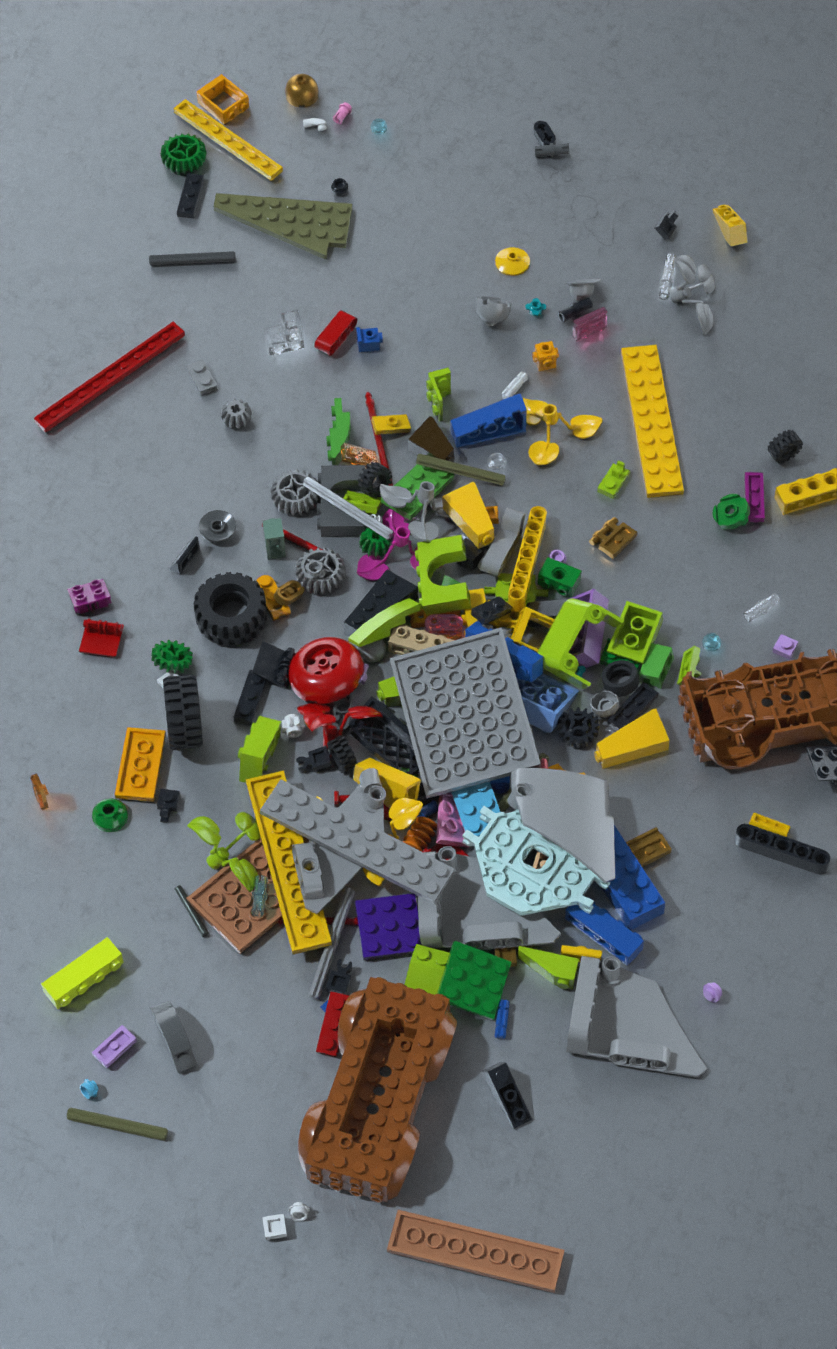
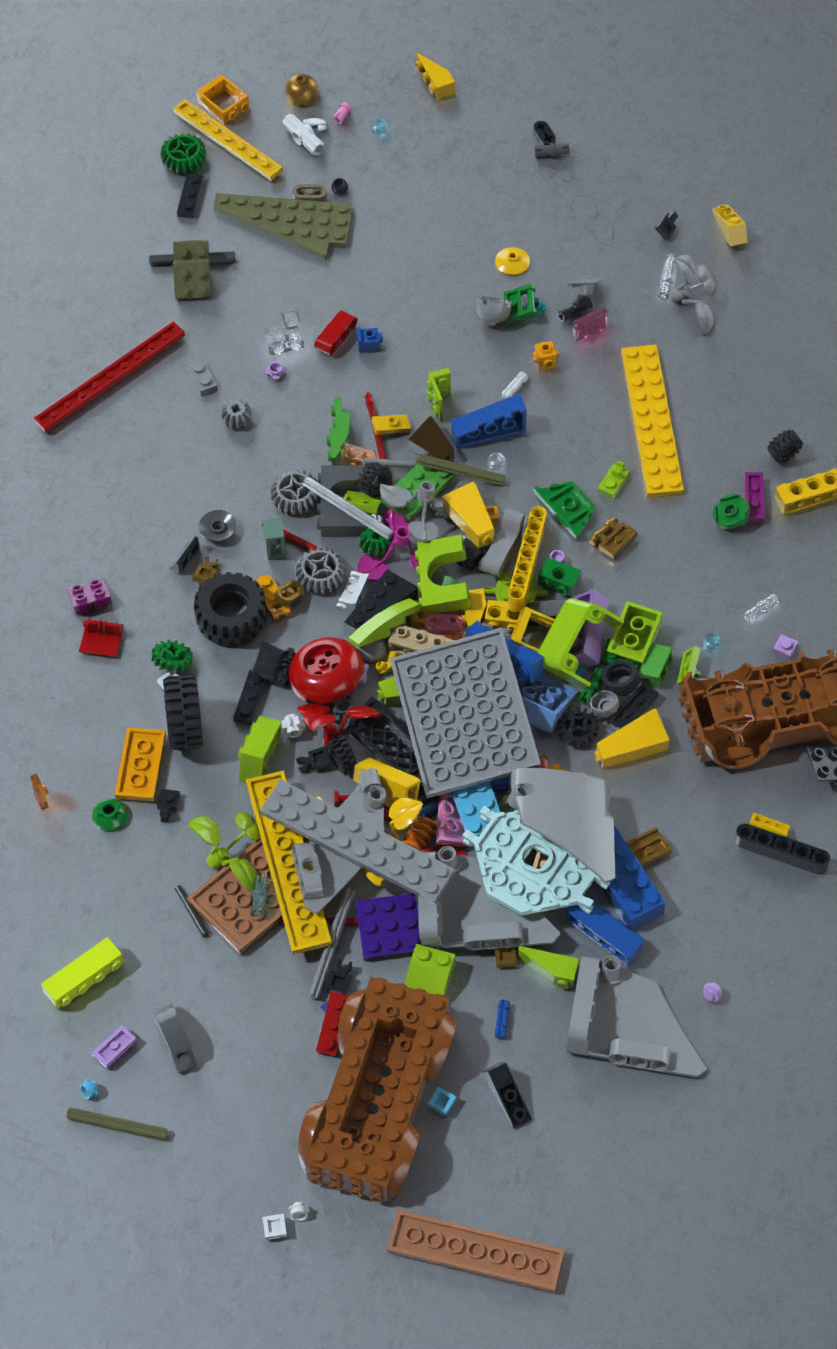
light grey plate [305,561,325,580] -> none
green plate [437,941,511,1020] -> none
black plate [471,596,512,625] -> none
yellow plant [523,398,603,465] -> none
yellow plate [561,945,602,963] -> none
none -> olive bracket [173,240,211,299]
none -> pearl gold plate [192,556,219,584]
none -> lavender plate [265,362,286,380]
none -> white piece [282,114,325,156]
none -> dark tan plate [293,184,327,201]
none -> white hinge [336,571,369,613]
none -> light grey bar [363,458,417,468]
none -> yellow arm [376,651,399,674]
none -> yellow slope [415,53,455,100]
none -> medium azure plate [428,1087,456,1116]
none -> green plate [504,284,538,324]
none -> green wing [533,481,595,539]
none -> green pin [579,668,603,705]

